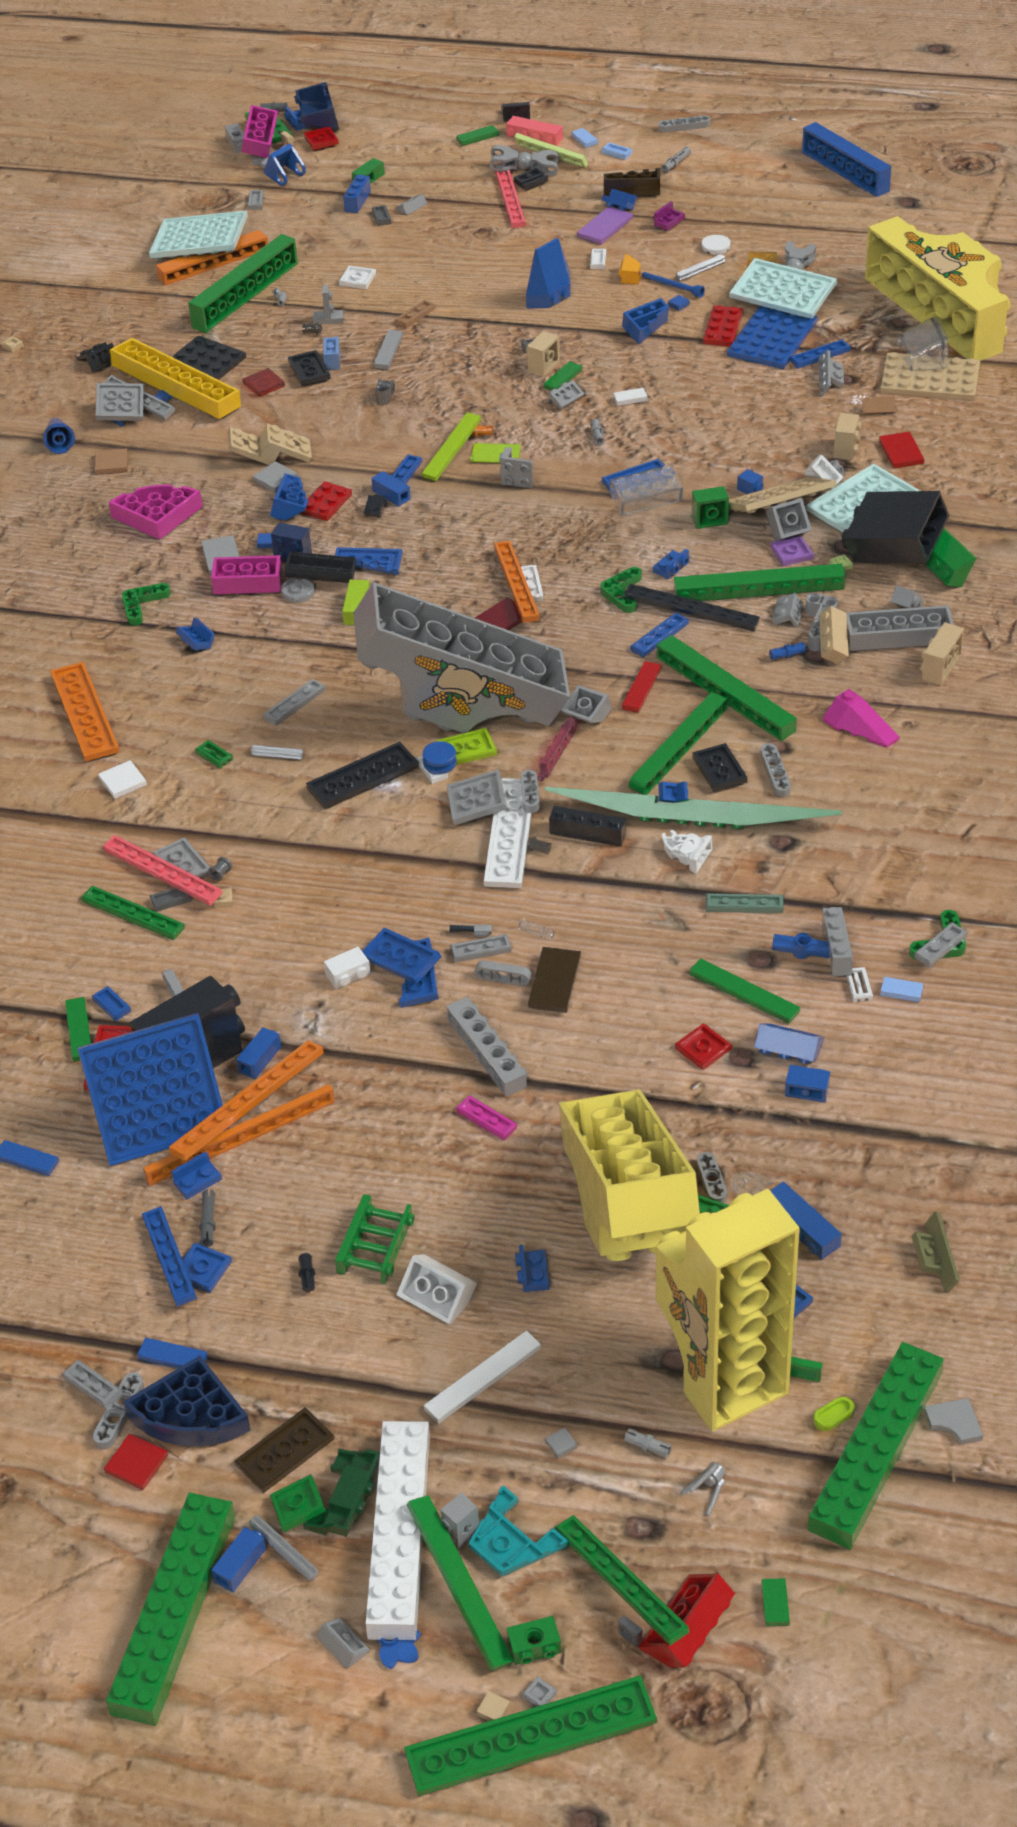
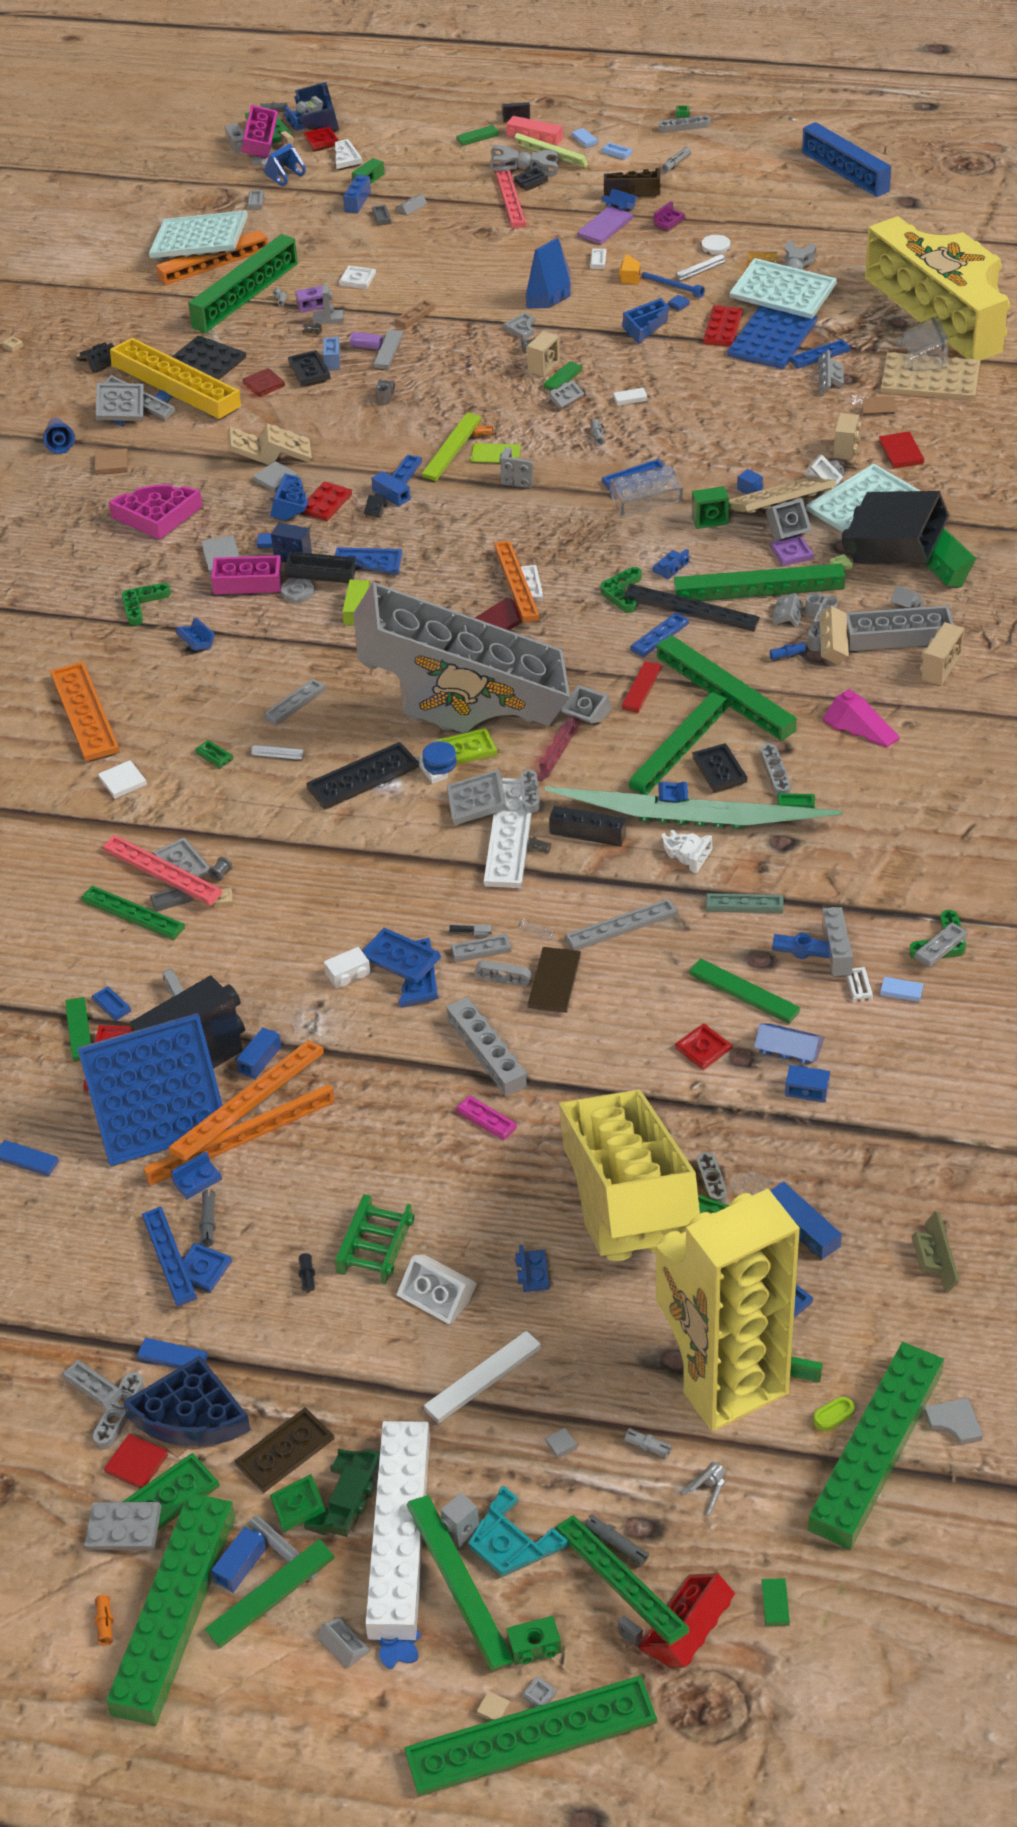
none -> light grey plate [85,1502,161,1550]
none -> orange pin [94,1595,114,1645]
none -> green tile [122,1453,220,1531]
none -> green tile [205,1539,335,1648]
none -> medium lavender brick [295,285,324,313]
none -> light grey leg [296,96,323,115]
none -> white wing [335,139,362,169]
none -> medium lavender pin [350,332,384,350]
none -> light grey tile [503,312,535,339]
none -> light grey tile [565,898,677,951]
none -> dark grey pin [584,1514,649,1566]
none -> green tile [676,105,690,117]
none -> green tile [777,793,815,808]

